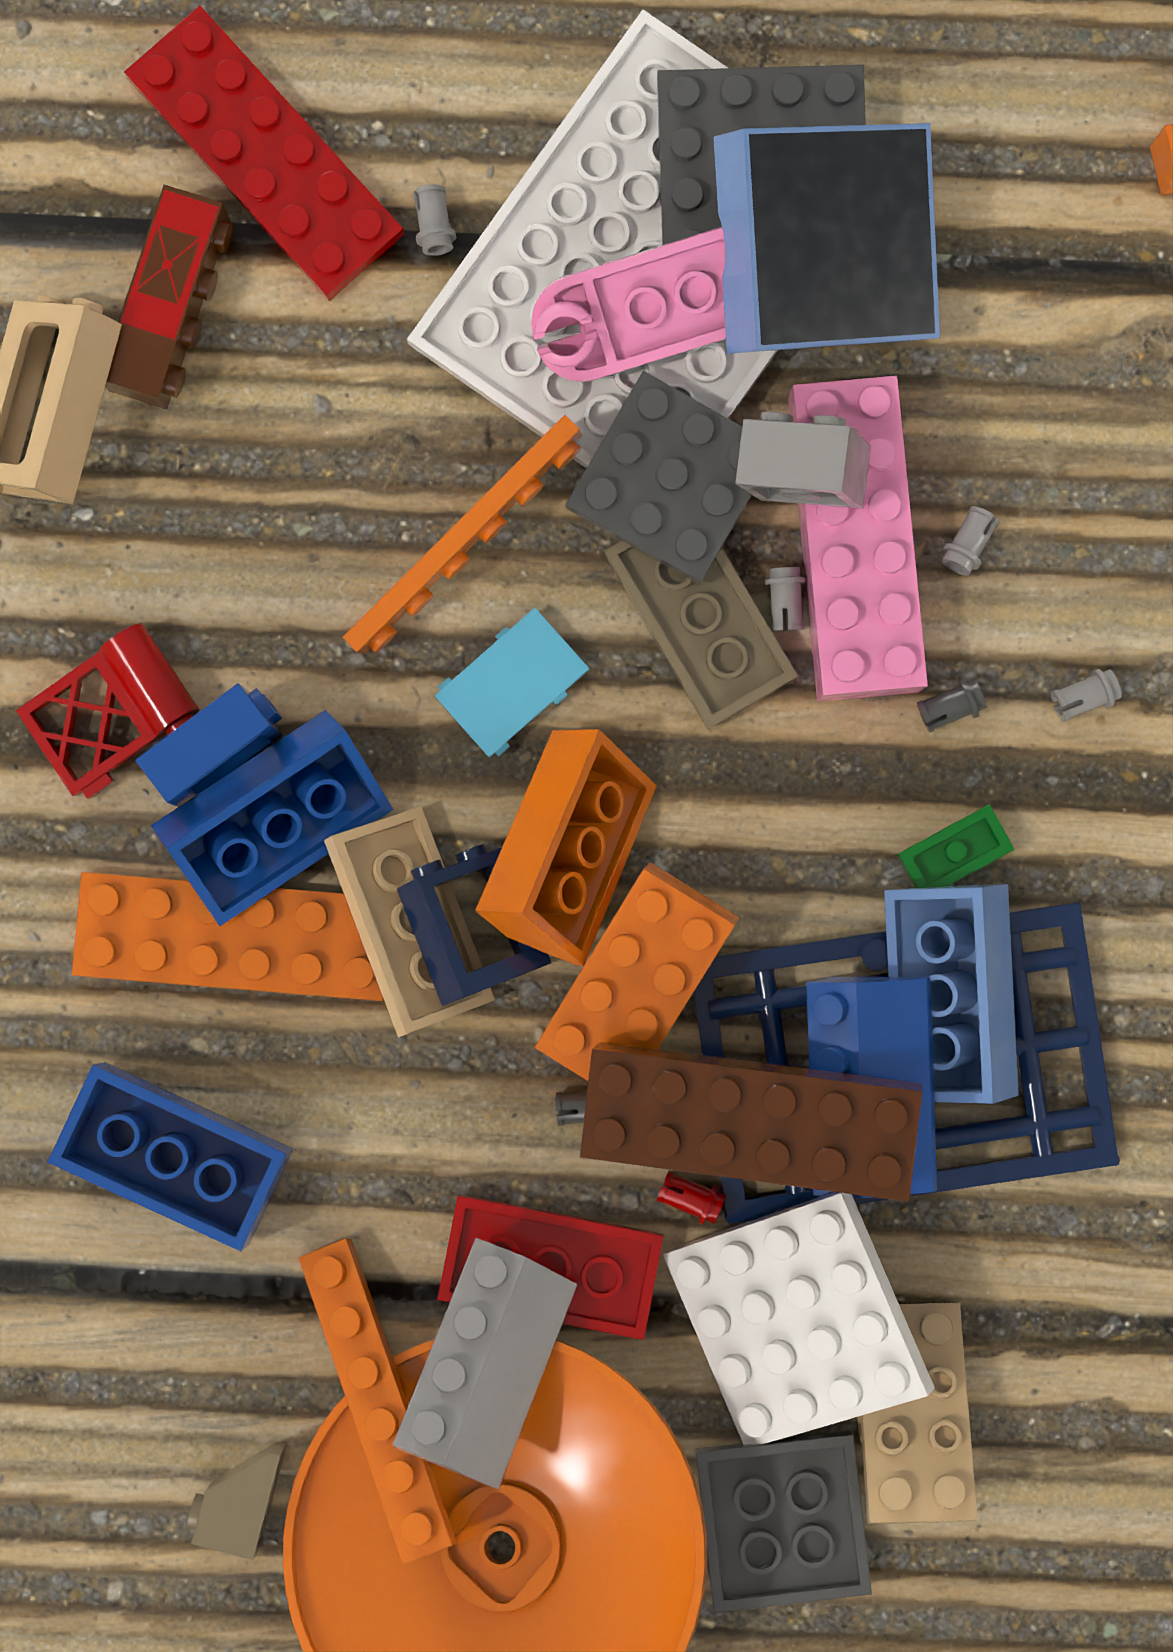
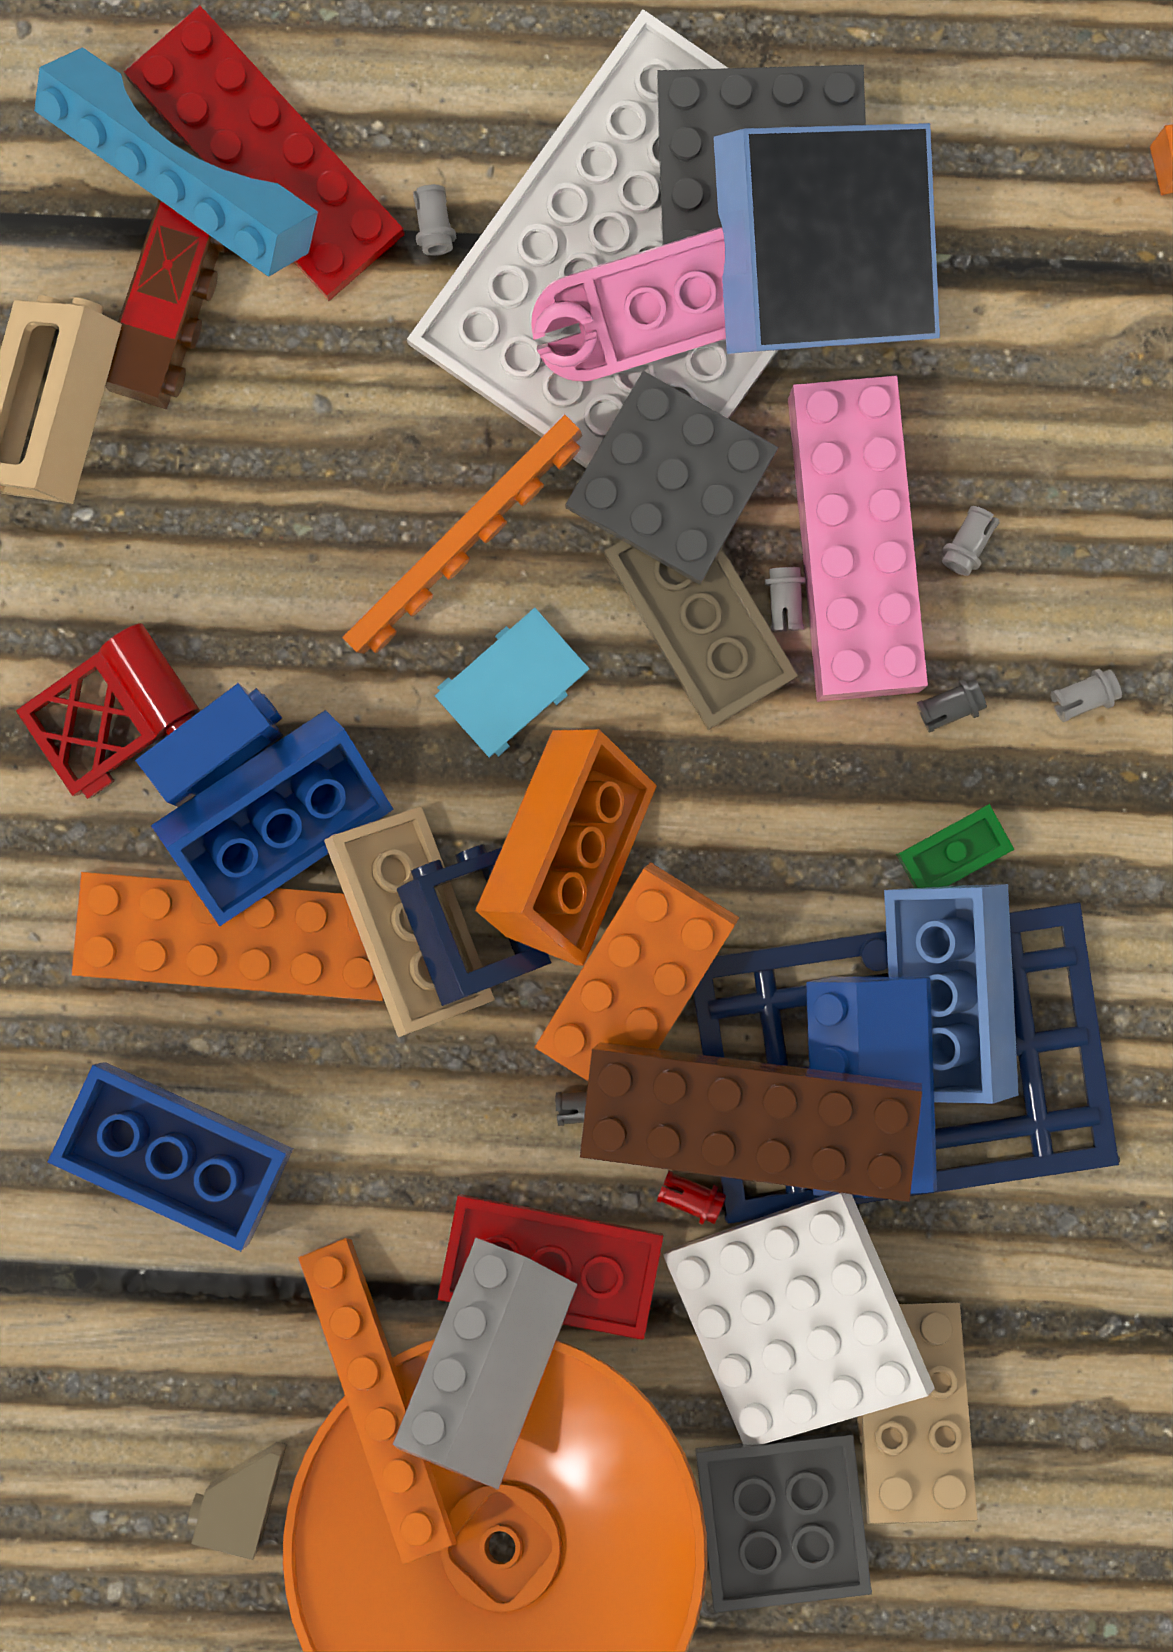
light grey brick [735,412,871,509] -> none
none -> dark azure arch [34,47,318,277]

